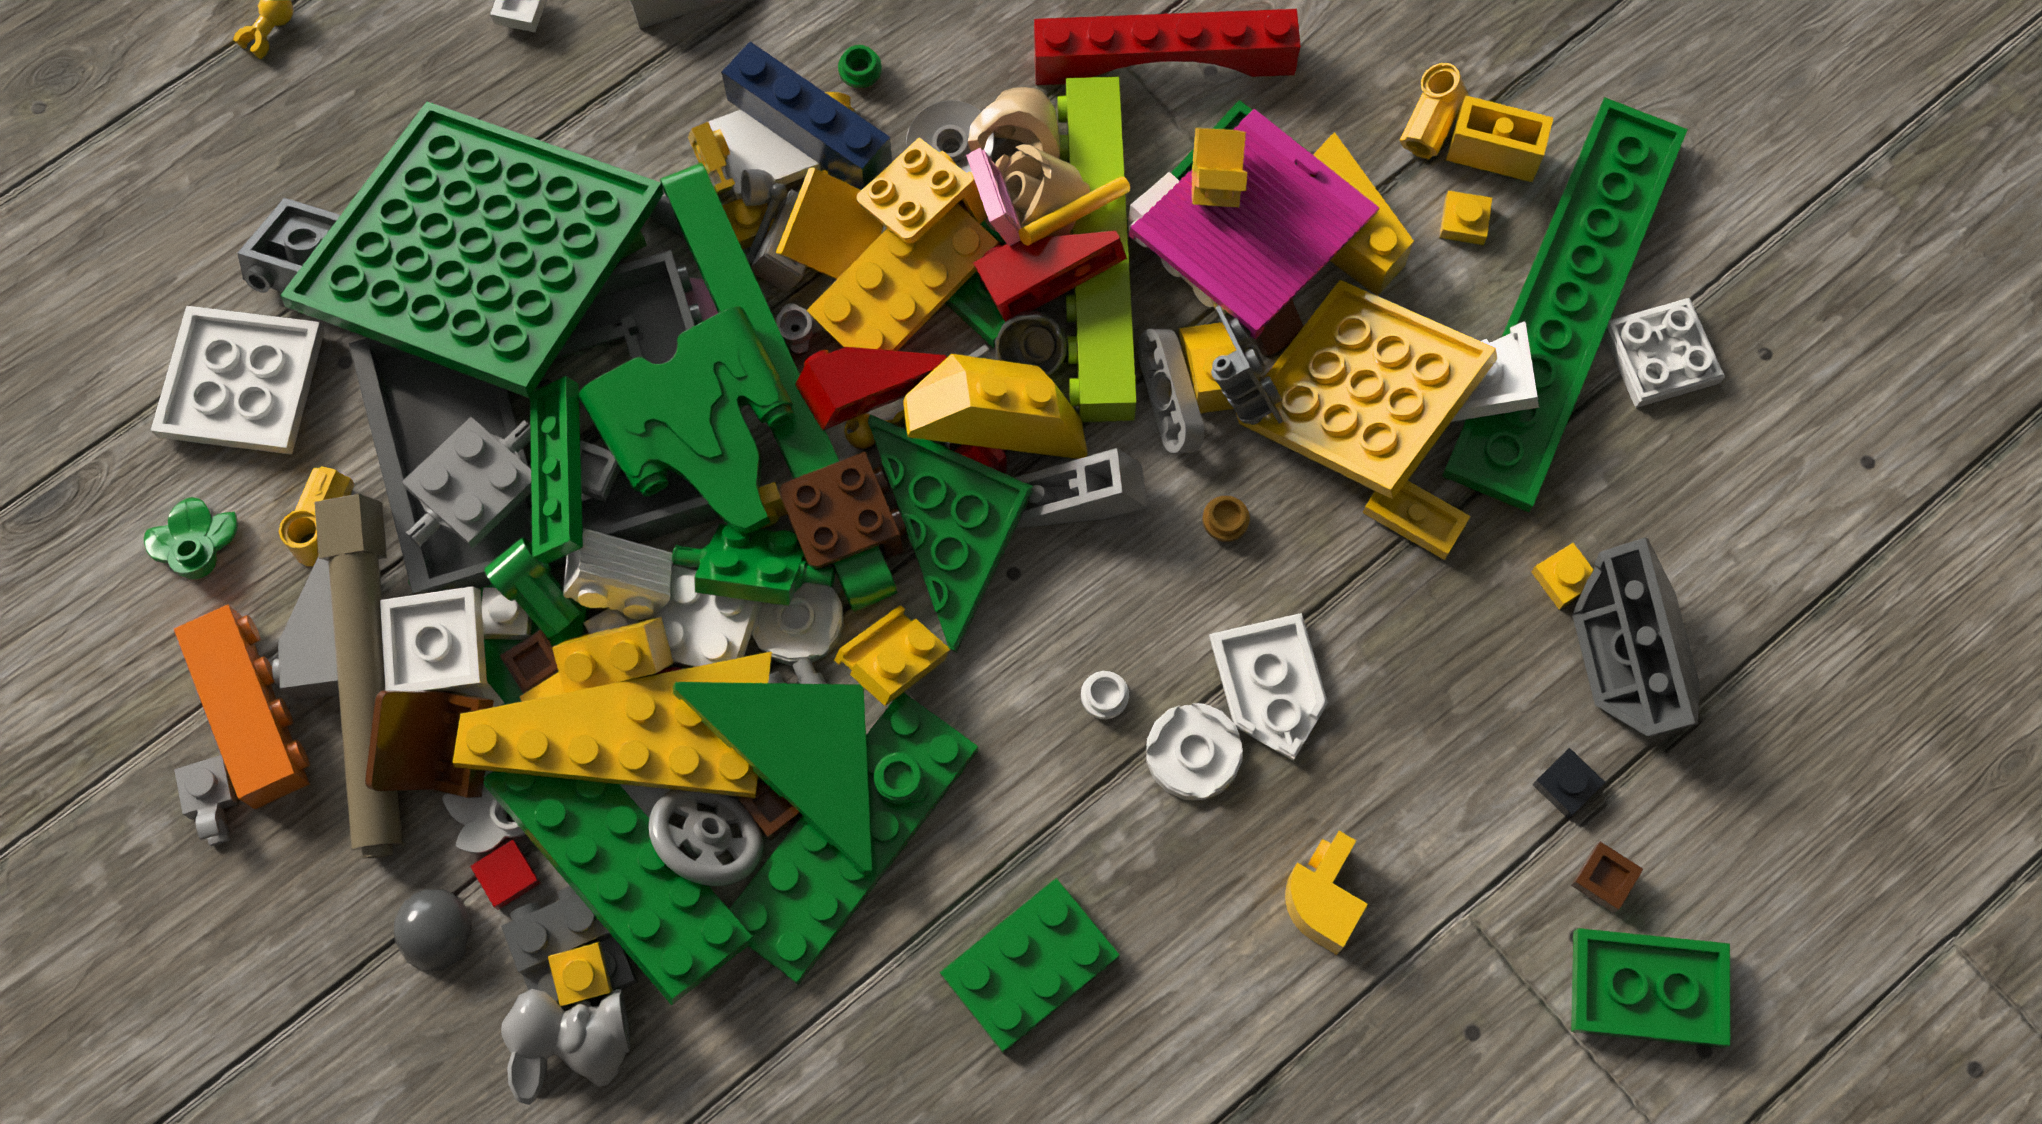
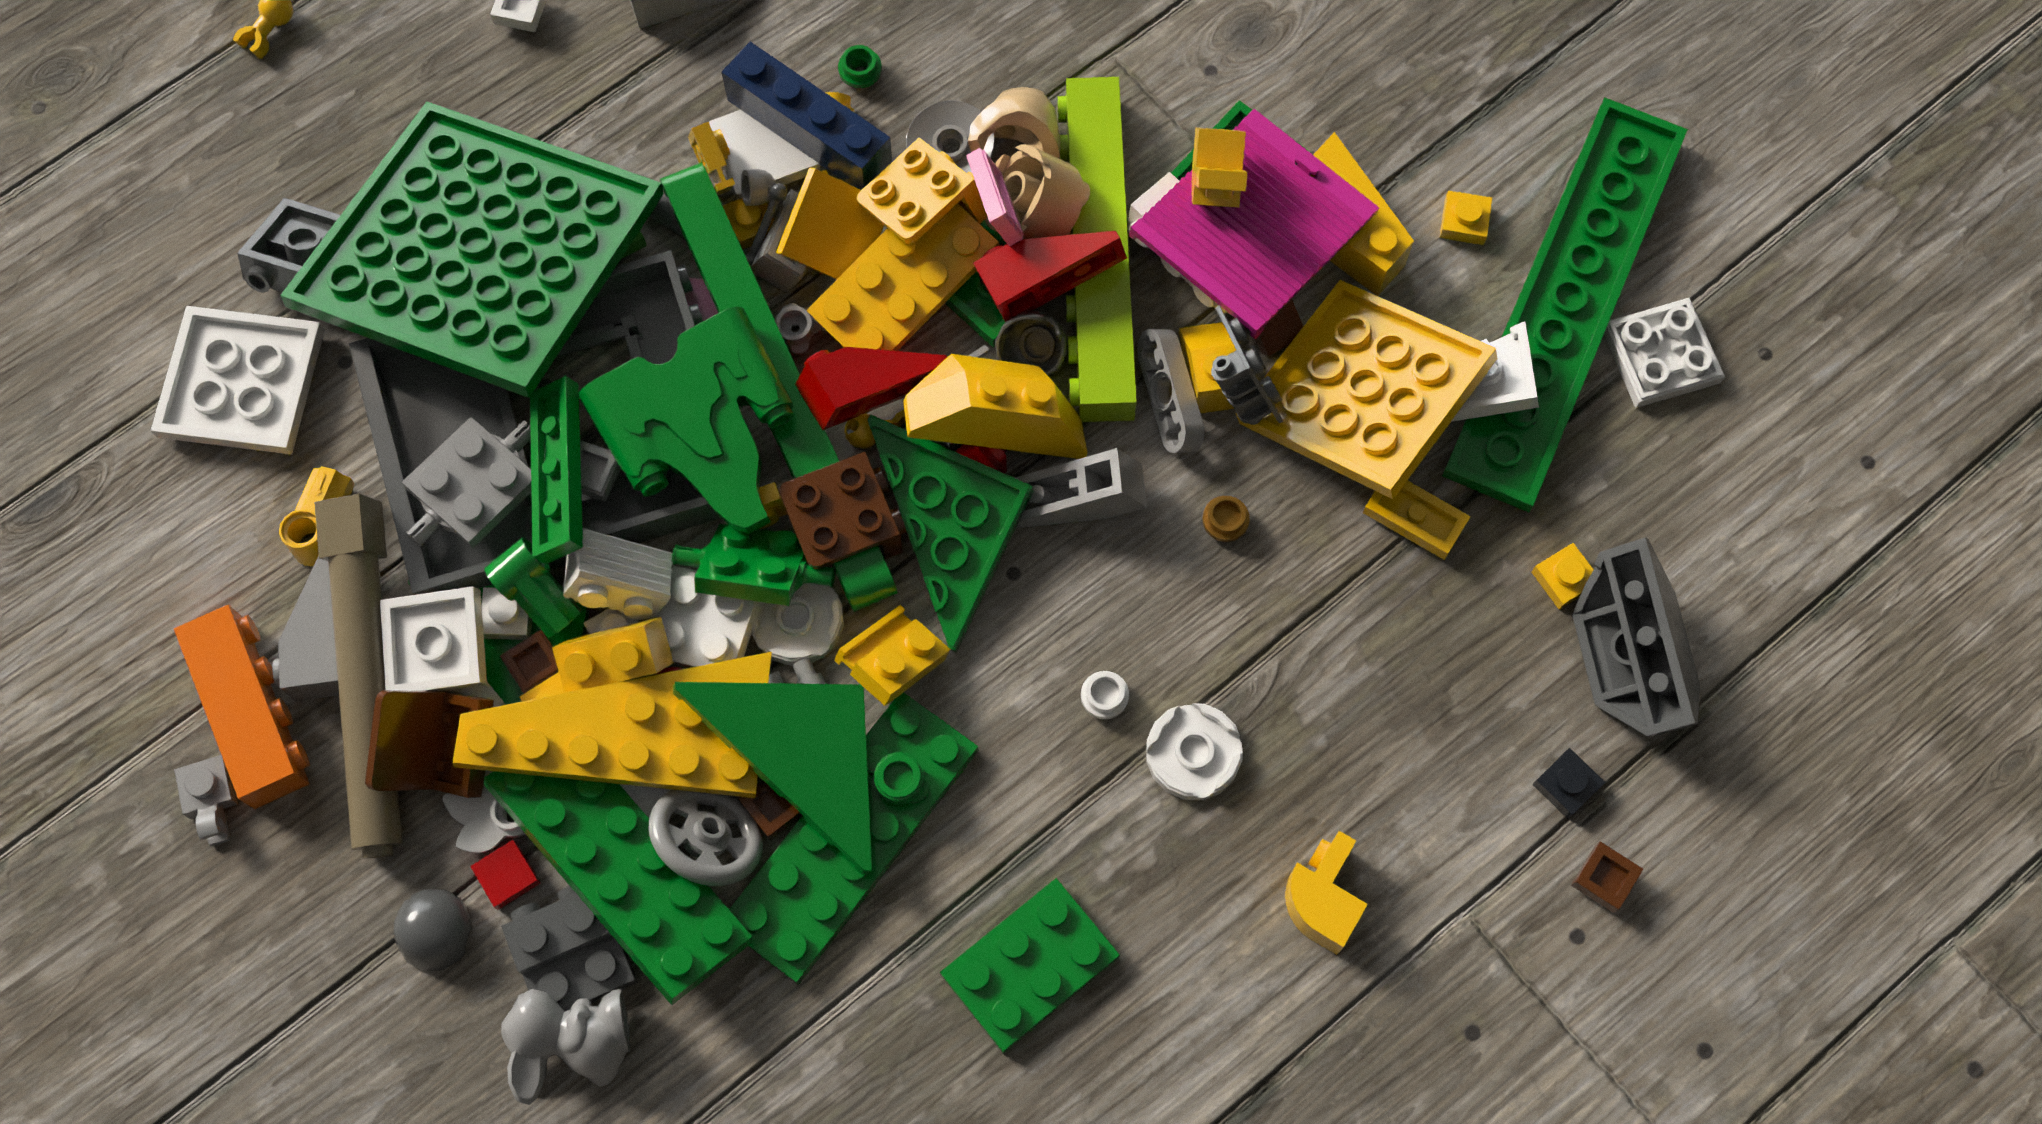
green plate [144,497,238,580] -> none
yellow plate [548,942,612,1006] -> none
yellow bar [1019,176,1130,246] -> none
red arch [1034,9,1301,85] -> none
white tile [1209,613,1328,761] -> none
yellow piece [1400,63,1469,159] -> none
yellow brick [1446,95,1554,182] -> none
green plate [1571,928,1730,1048] -> none

